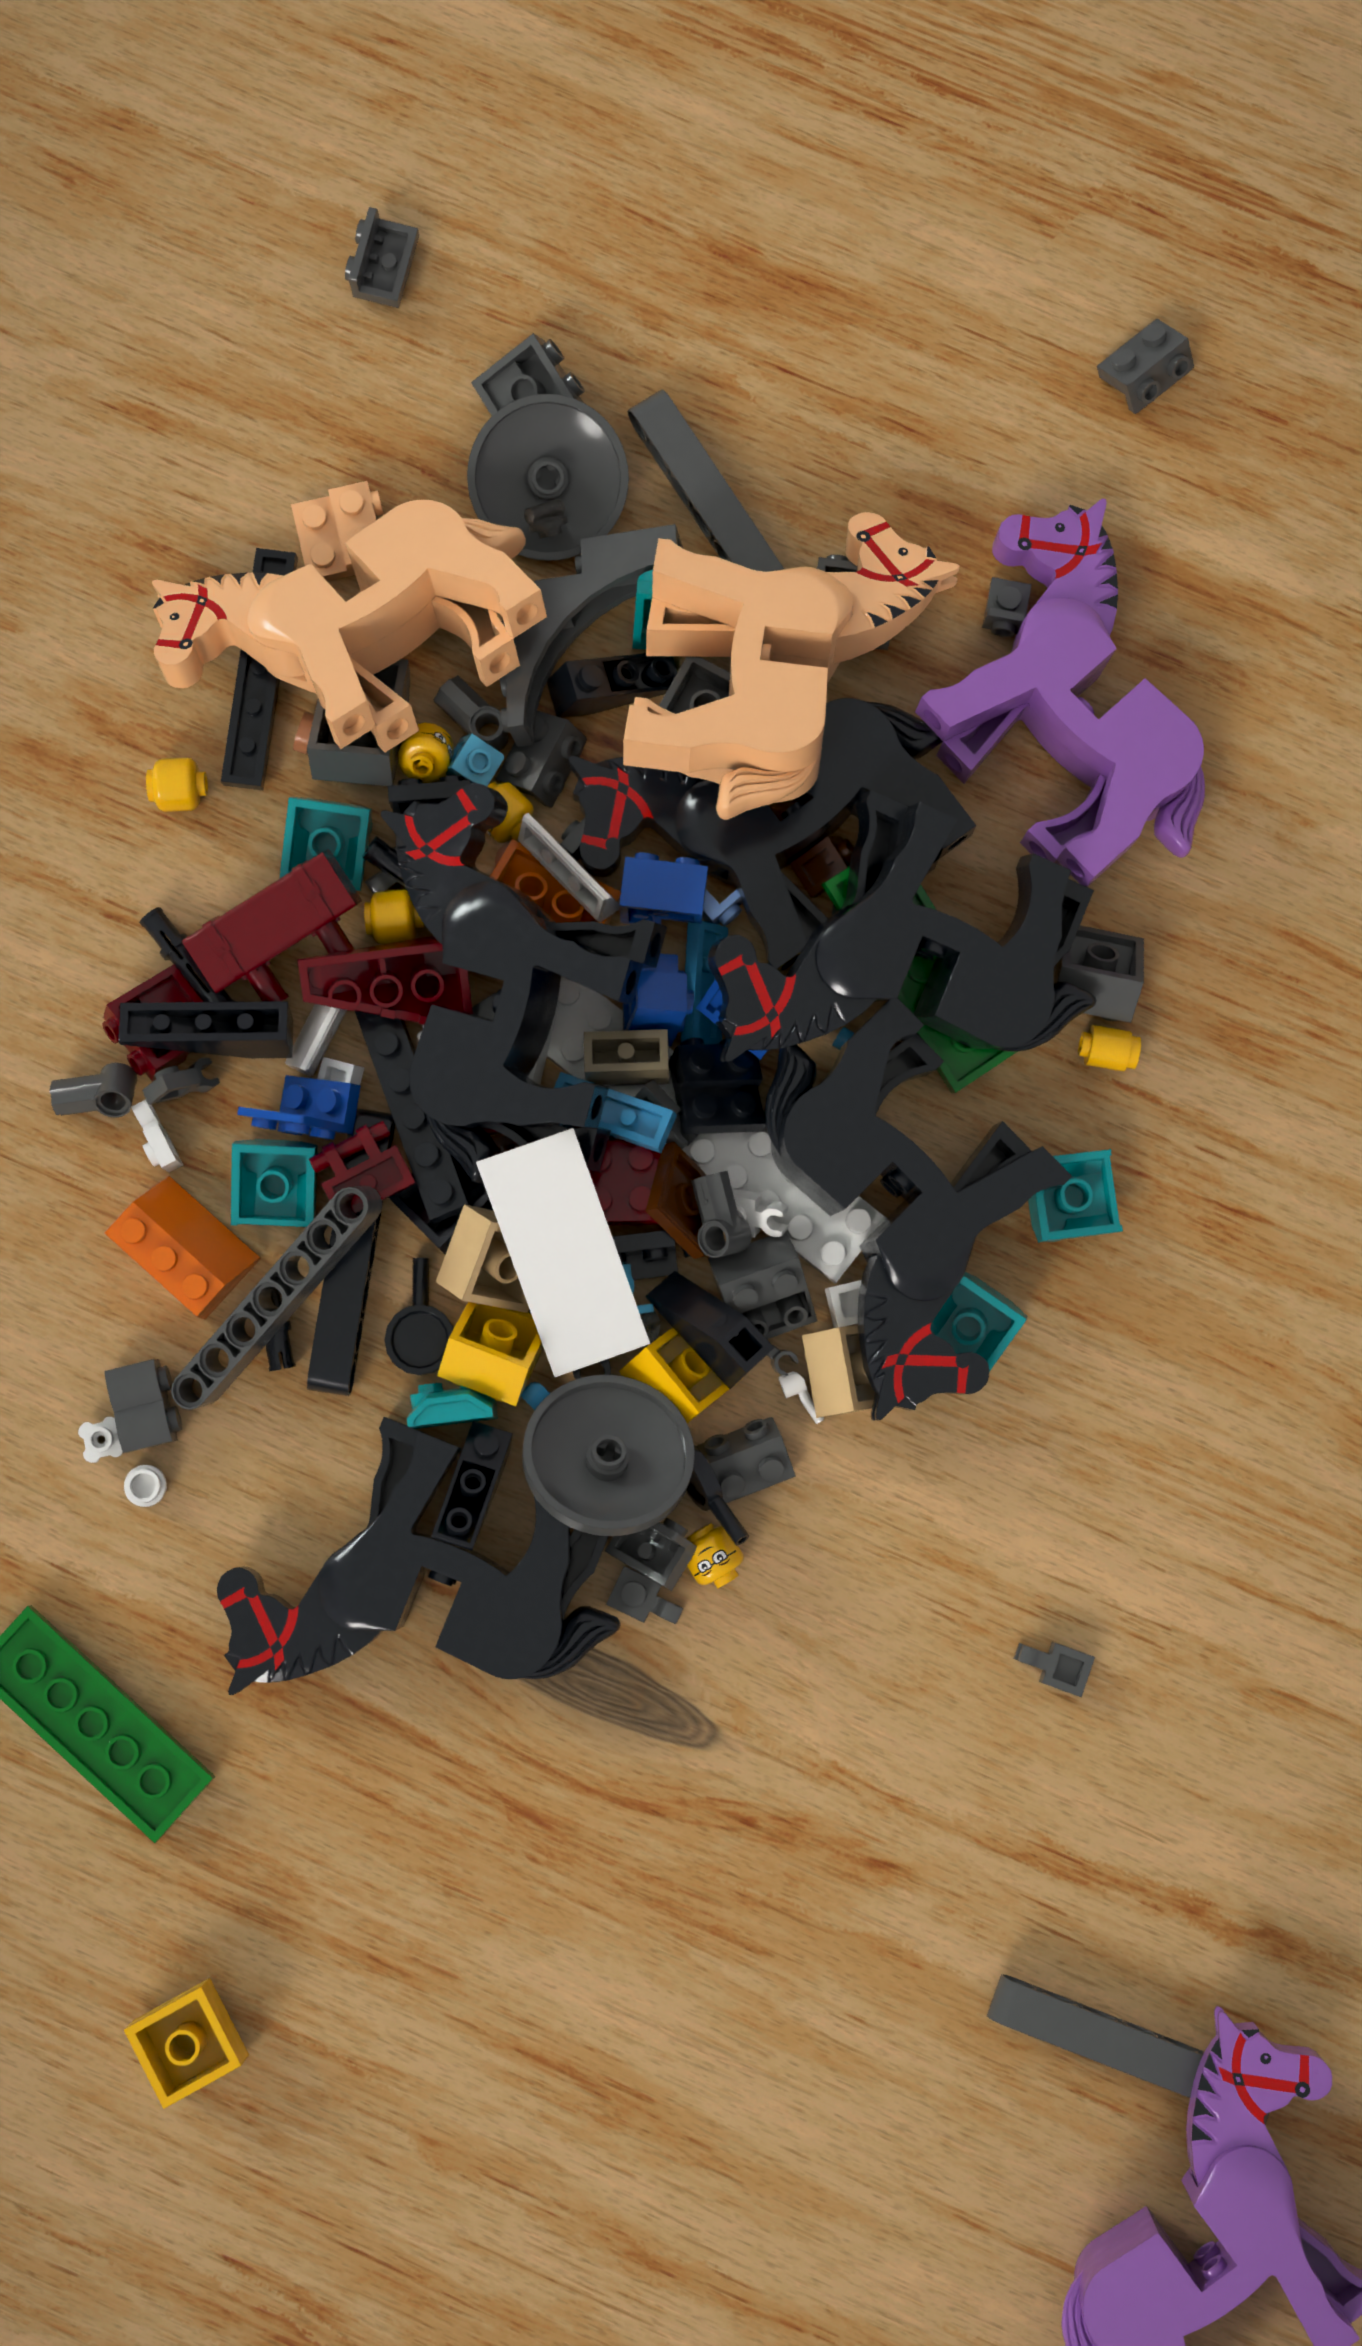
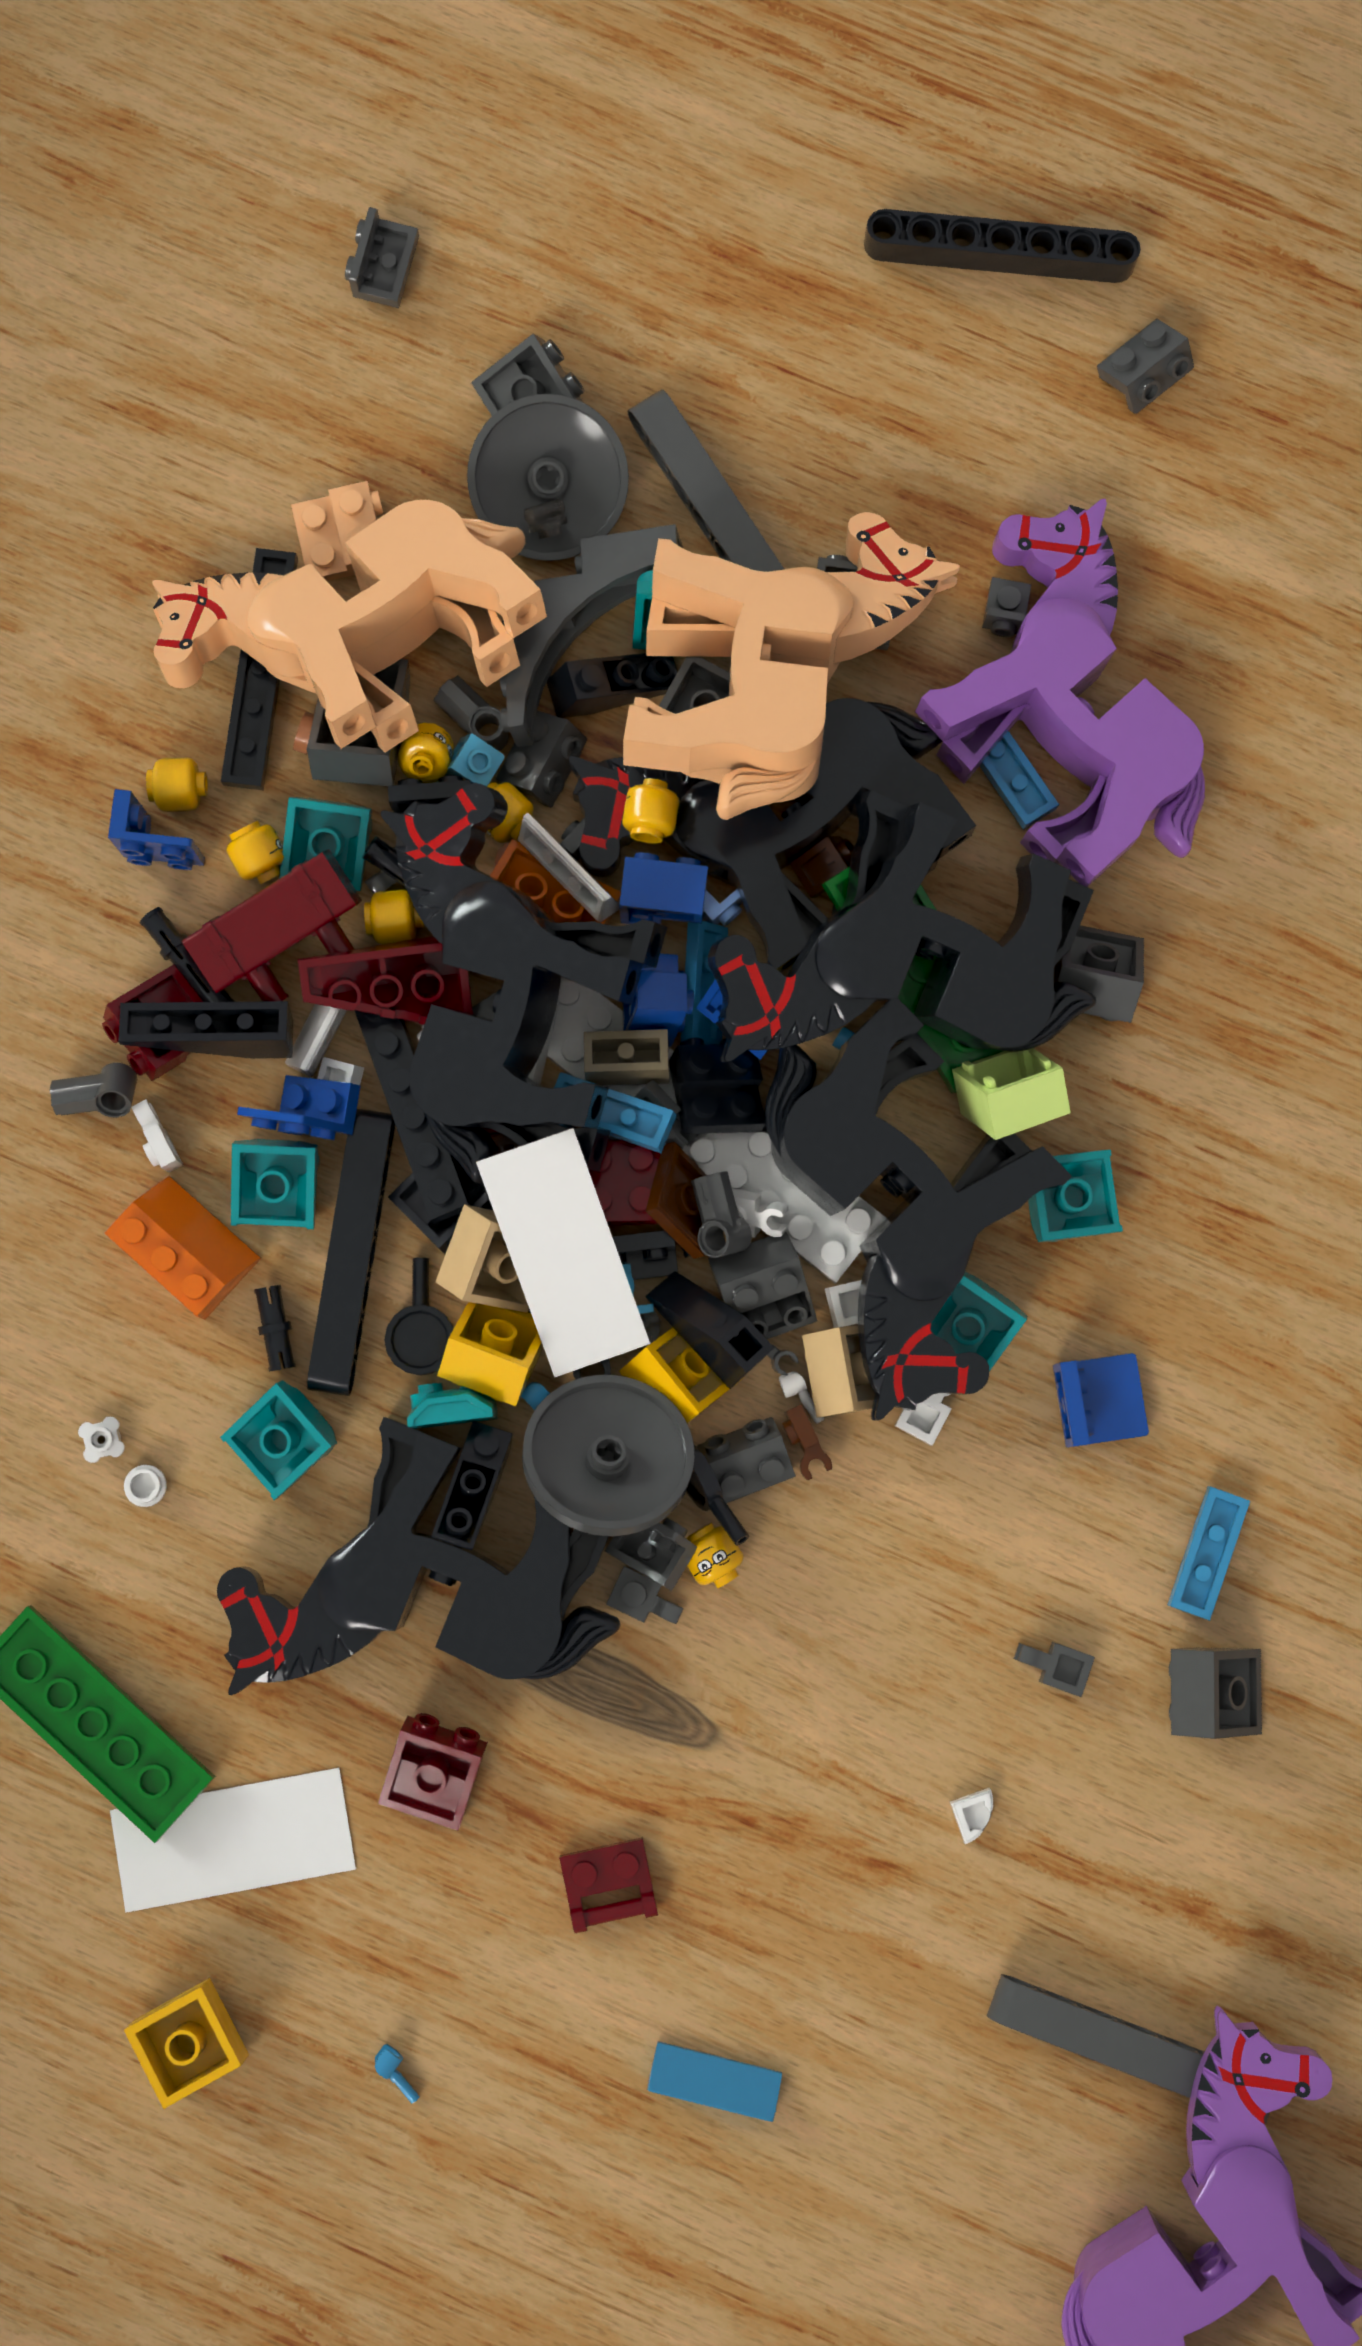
dark grey brick [104,1359,182,1453] -> none
dark grey plate [142,1058,220,1105] -> none
dark grey beam [171,1185,382,1410] -> none
dark red plate [309,1120,416,1214] -> none
yellow brick [1078,1025,1141,1072] -> none
none -> blue bracket [108,789,205,870]
none -> white sticker [110,1768,356,1913]
none -> teal slope [220,1380,337,1500]
none -> yellow head [226,820,284,884]
none -> dark azure hand [375,2044,419,2104]
none -> dark red plate [378,1713,488,1831]
none -> dark red plate [559,1837,658,1934]
none -> yellow head [622,778,680,844]
none -> dark azure slope [647,2041,782,2122]
none -> reddish brown plate [781,1404,832,1480]
none -> black beam [864,209,1141,283]
none -> white plate [894,1393,952,1446]
none -> white tile [950,1788,993,1844]
none -> yellowish green container [952,1048,1071,1140]
none -> dark azure plate [980,719,1059,830]
none -> blue bracket [1053,1353,1149,1448]
none -> dark azure plate [1167,1486,1250,1621]
none -> dark grey slope [1169,1648,1262,1739]

